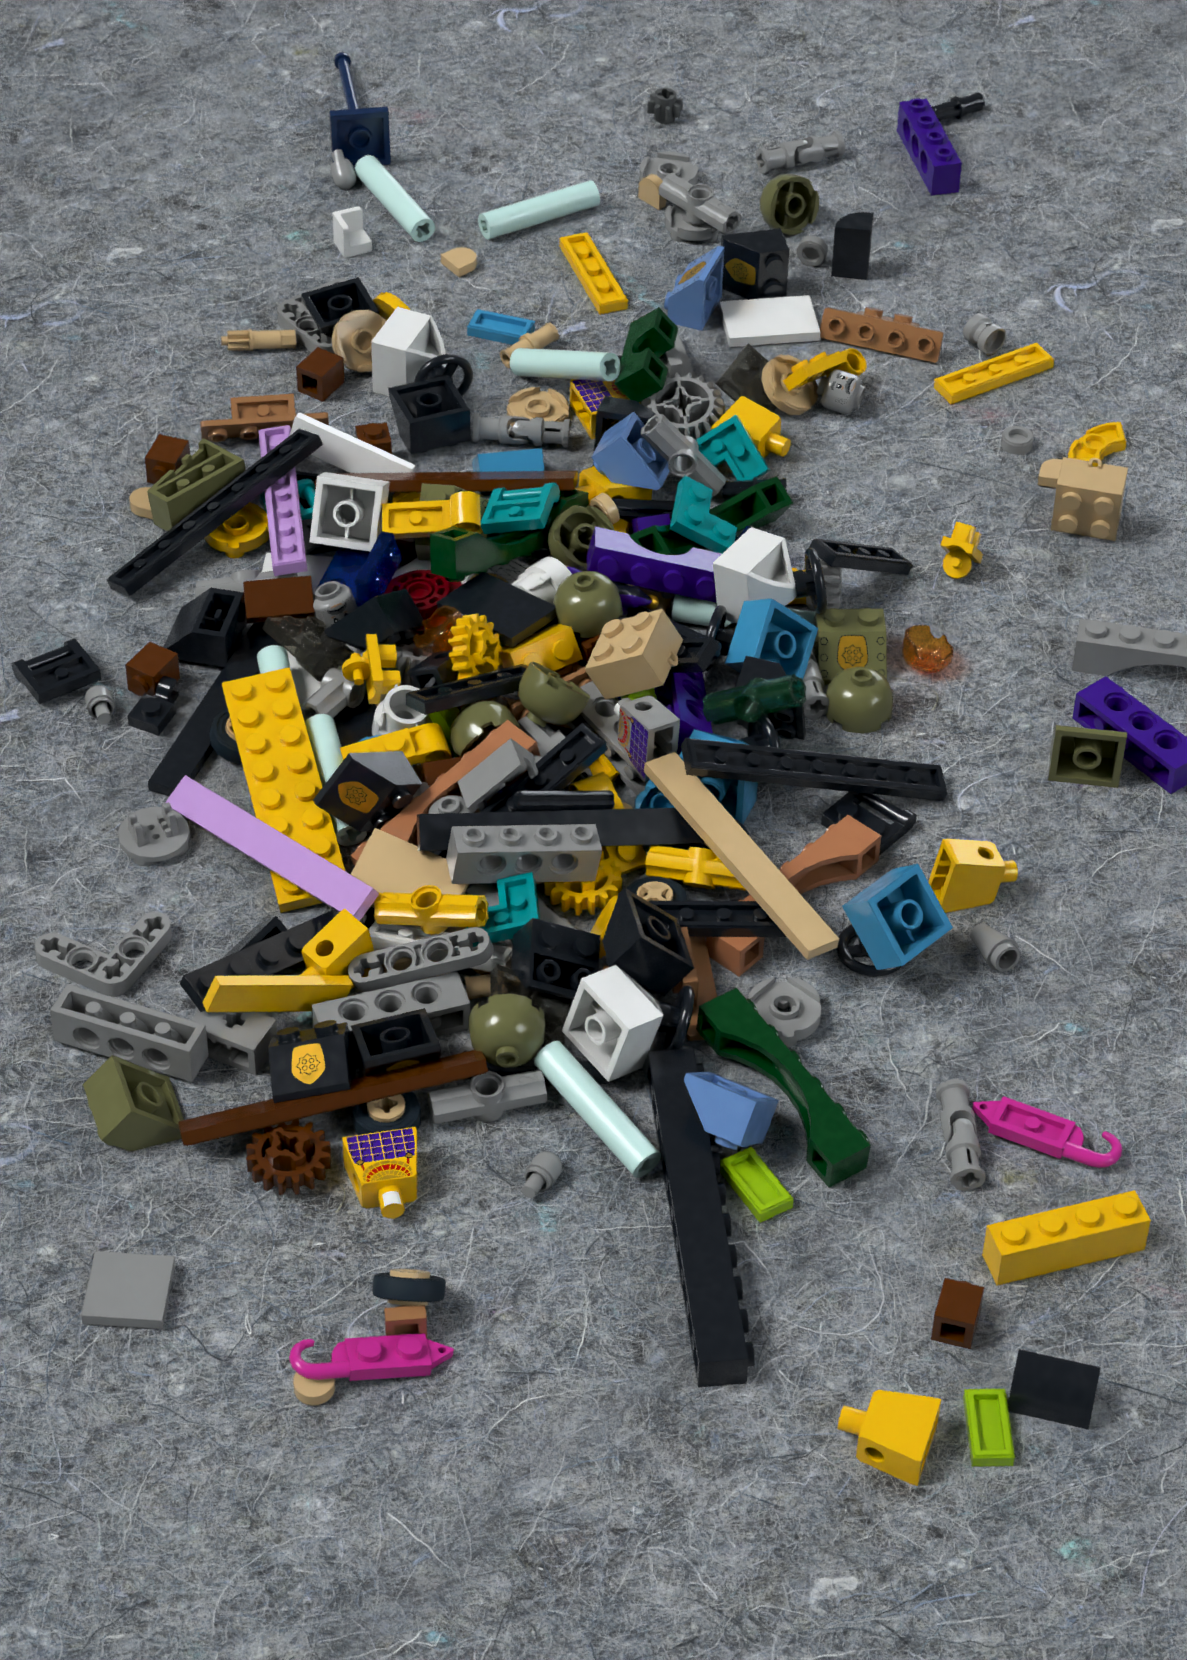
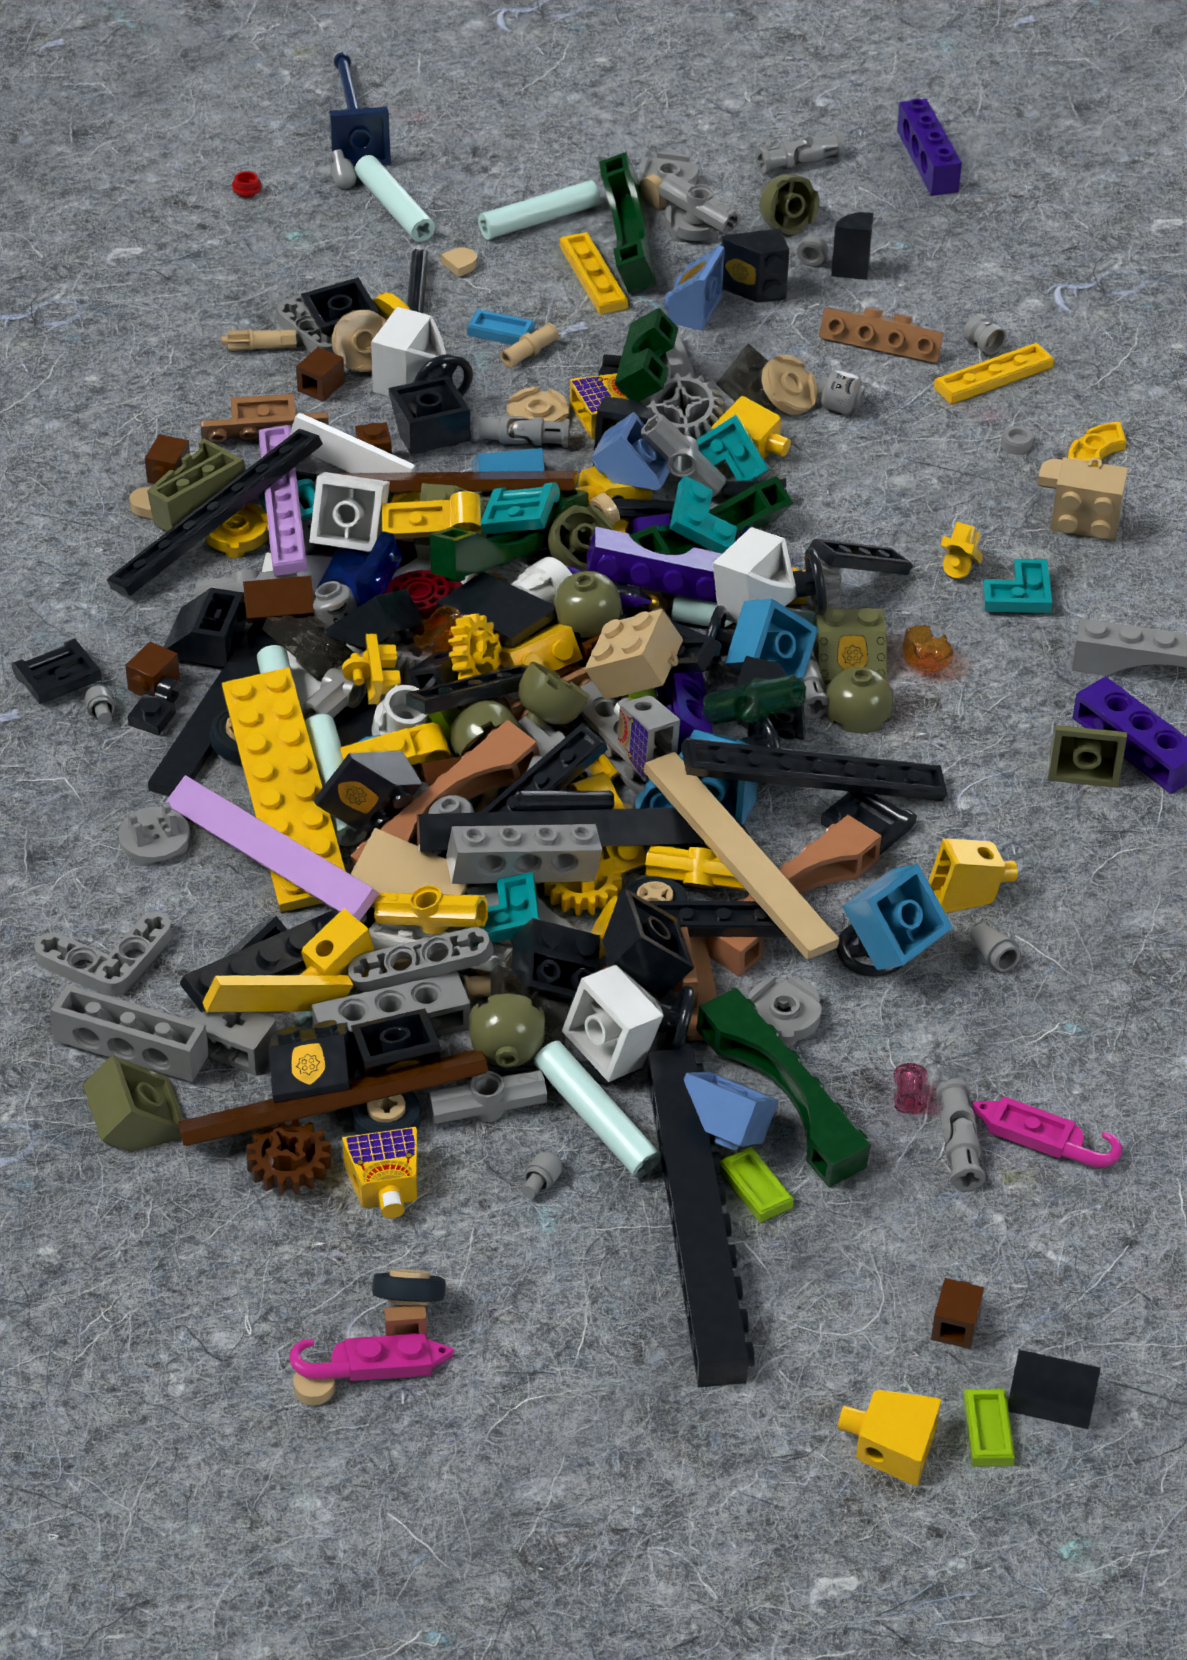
light grey tile [81,1251,176,1329] -> none
white panel [332,206,372,258] -> none
light grey hinge [458,738,538,812] -> none
light aqua piece [510,348,621,382] -> none
dark grey gear [647,88,683,124] -> none
white tile [719,295,820,347] -> none
yellow plate [783,348,867,391] -> none
black axle [932,92,985,121] -> none
yellow brick [982,1190,1151,1285] -> none
none -> red plate [232,171,261,198]
none -> black axle [407,248,428,313]
none -> dark green arch [599,152,657,294]
none -> clear pink bush [893,1063,928,1114]
none -> teal plate [982,558,1052,613]

